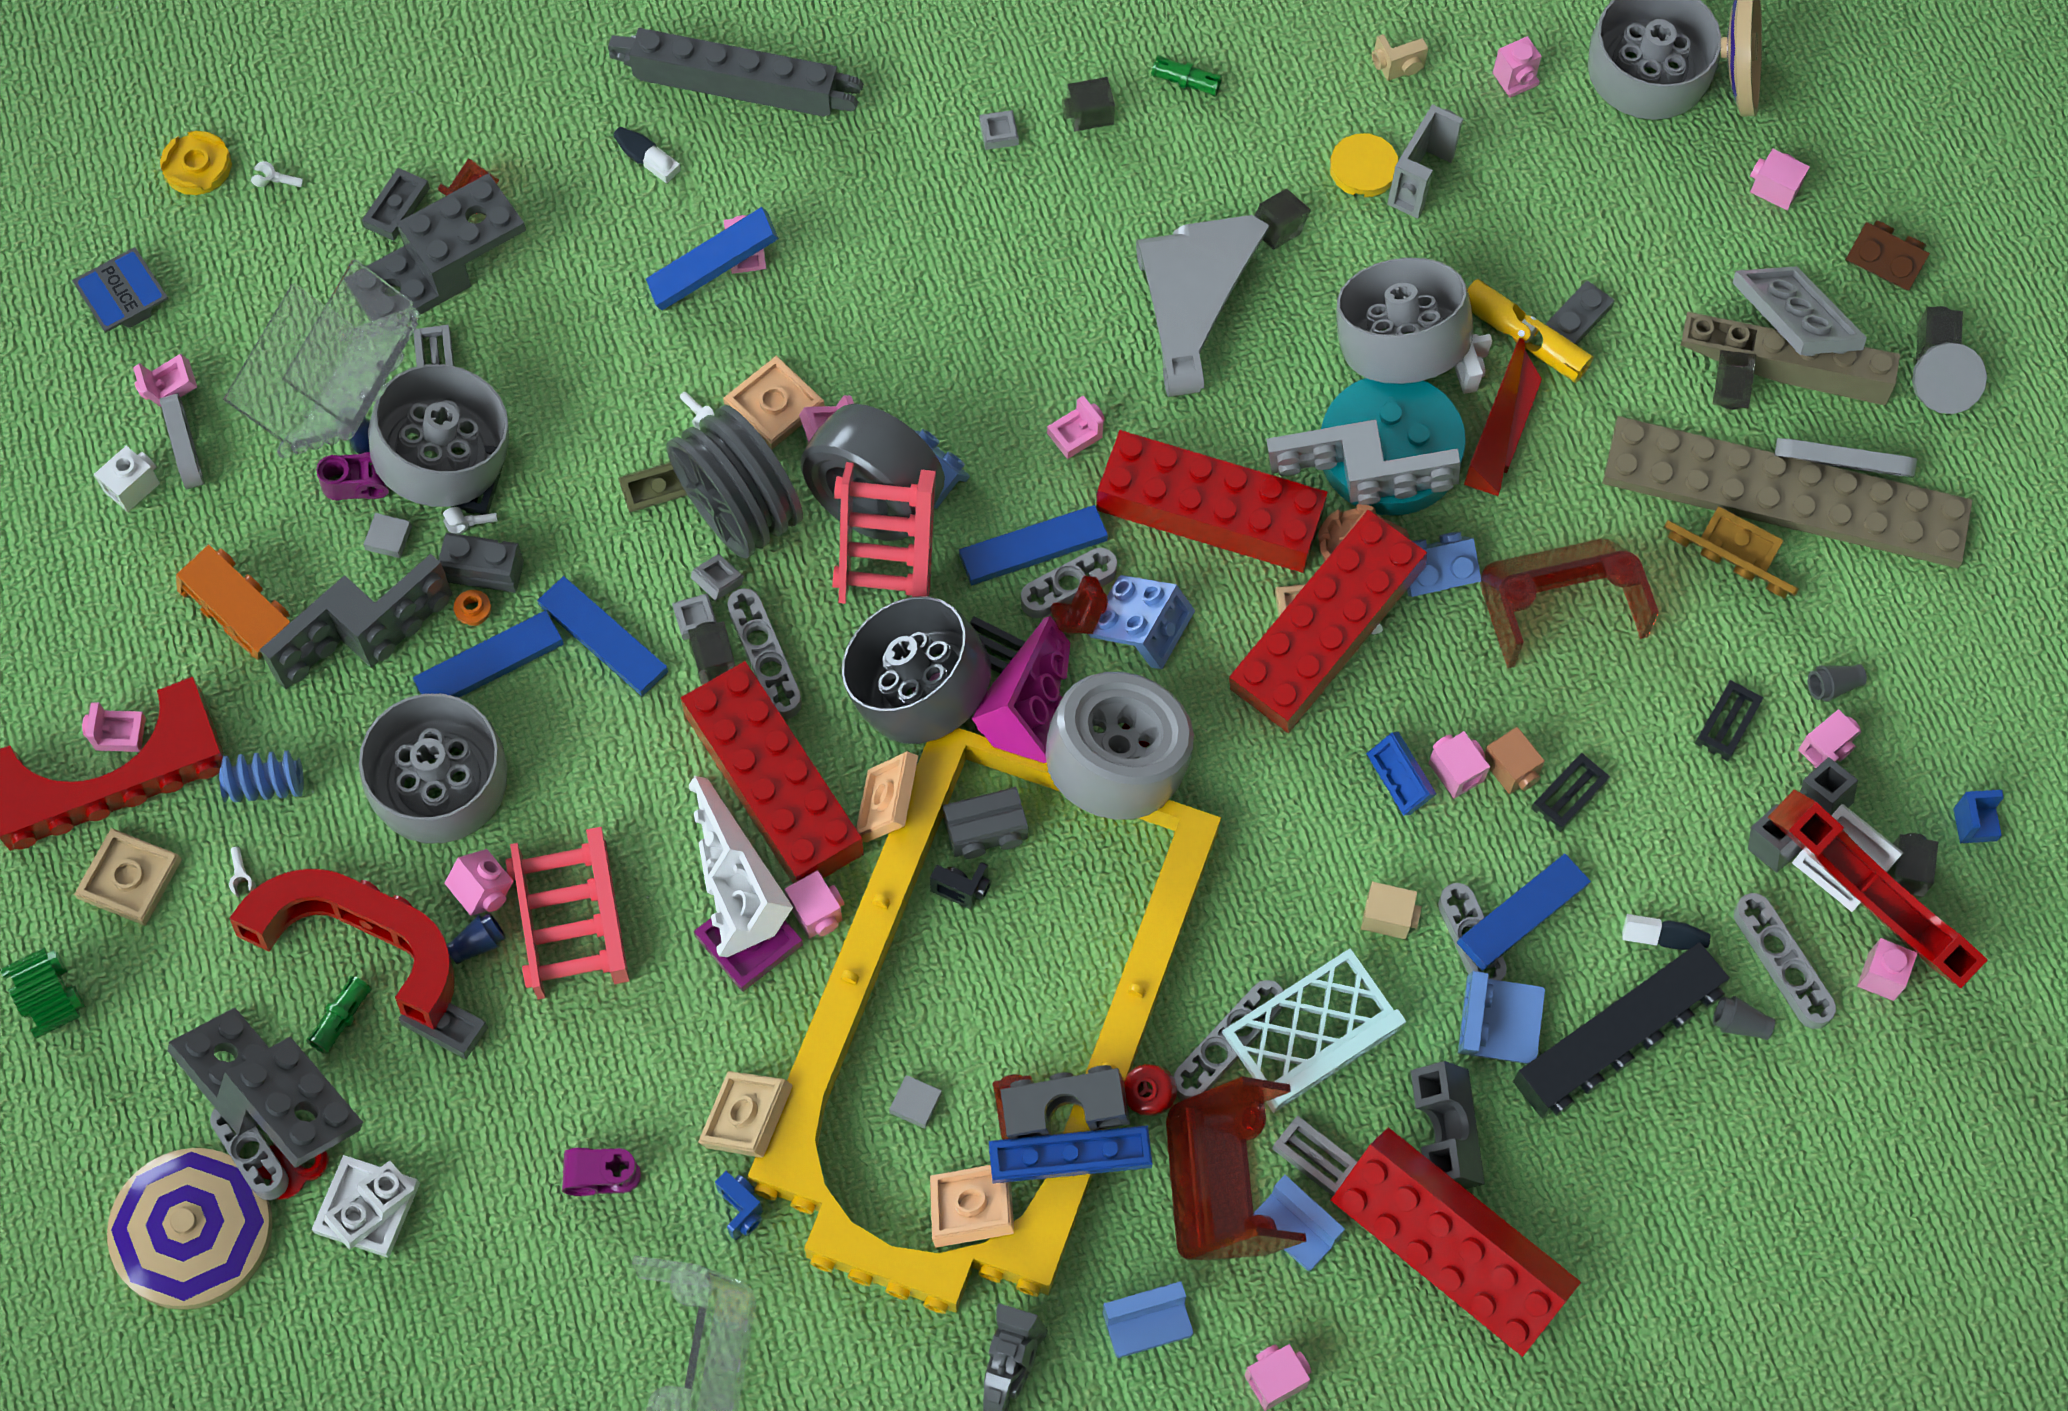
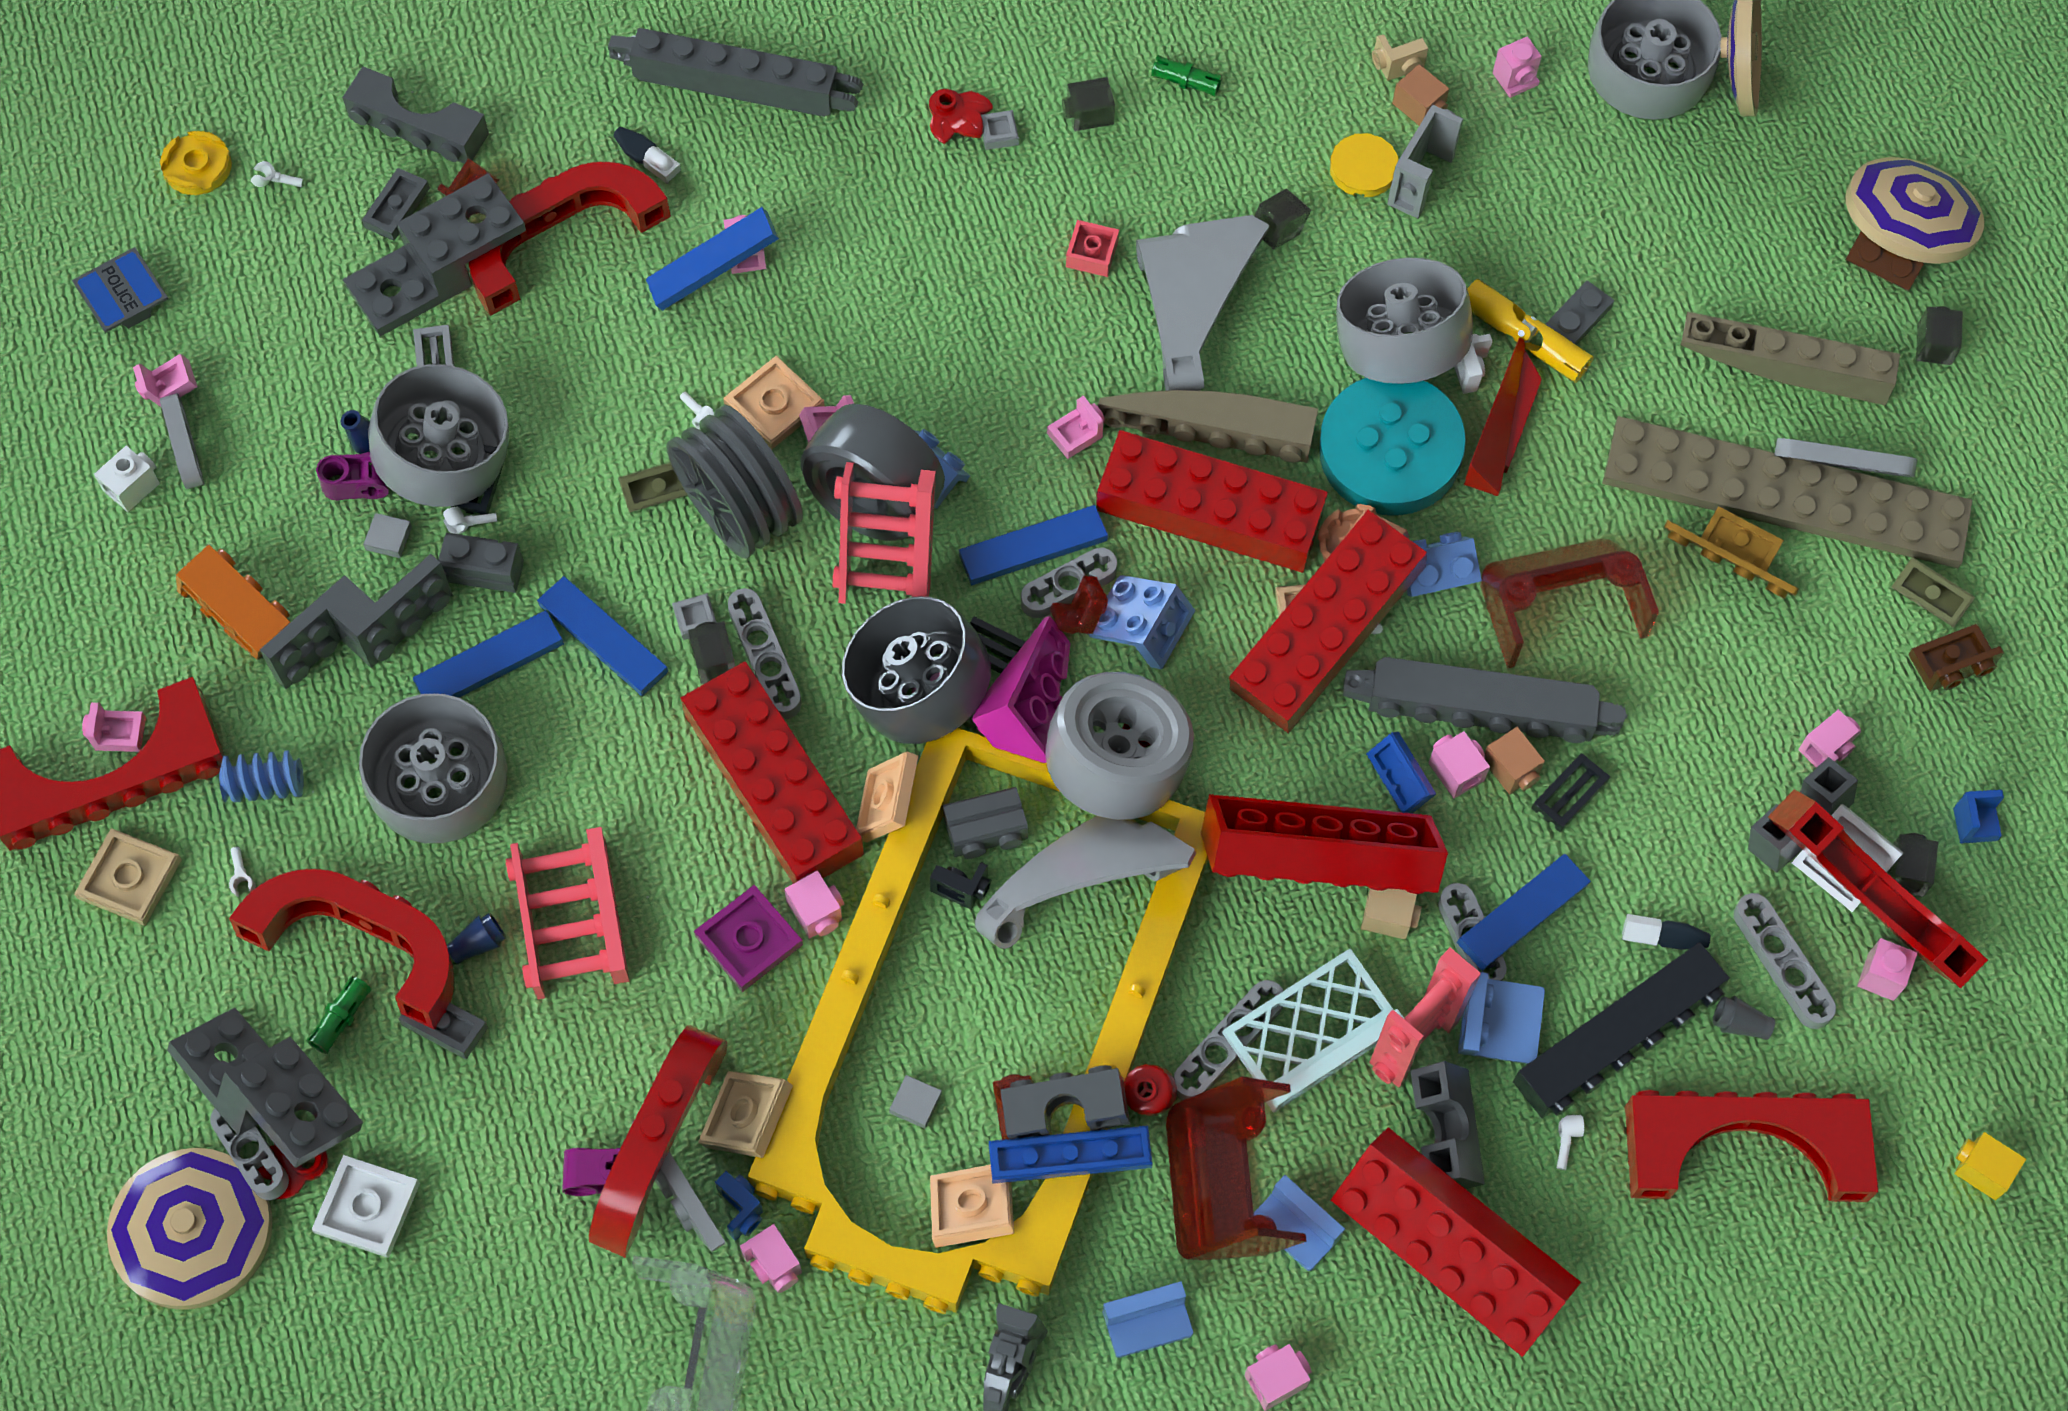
green brick [0,947,86,1039] -> none
clear windscreen [223,259,419,458] -> none
white slope [324,1161,415,1250] -> none
bright pink brick [444,849,514,916] -> none
orange plate [454,590,491,626] -> none
white wedge [689,776,793,957] -> none
light grey tile [691,554,744,601] -> none
light grey bracket [1266,420,1460,505] -> none
light grey tile [1272,1115,1357,1196] -> none
black tile [1695,680,1764,762] -> none
clear smoke brick [1713,350,1756,410] -> none
light grey plate [1733,266,1867,356] -> none
bright pink brick [1750,149,1810,210] -> none
dark grey cone [1807,664,1867,702] -> none
light grey tile [1912,342,1987,414] -> none
none -> dark grey arch [342,66,489,165]
none -> red arch [469,162,671,316]
none -> red arch [589,1025,727,1258]
none -> light grey wing [632,1121,726,1252]
none -> bright pink brick [740,1224,802,1293]
none -> red plate [929,89,993,144]
none -> light grey panel [975,816,1196,949]
none -> coral piece [1066,220,1119,277]
none -> dark tan slope [1098,390,1318,463]
none -> red brick [1201,794,1448,894]
none -> dark grey hinge [1343,657,1628,743]
none -> coral fence [1369,947,1481,1088]
none -> nougat brick [1392,64,1450,126]
none -> white hand [1556,1115,1584,1170]
none -> red arch [1625,1090,1878,1202]
none -> dish [1845,157,1984,264]
none -> olive slope [1891,557,1975,627]
none -> reddish brown bracket [1908,624,2004,692]
none -> yellow brick [1954,1132,2026,1201]

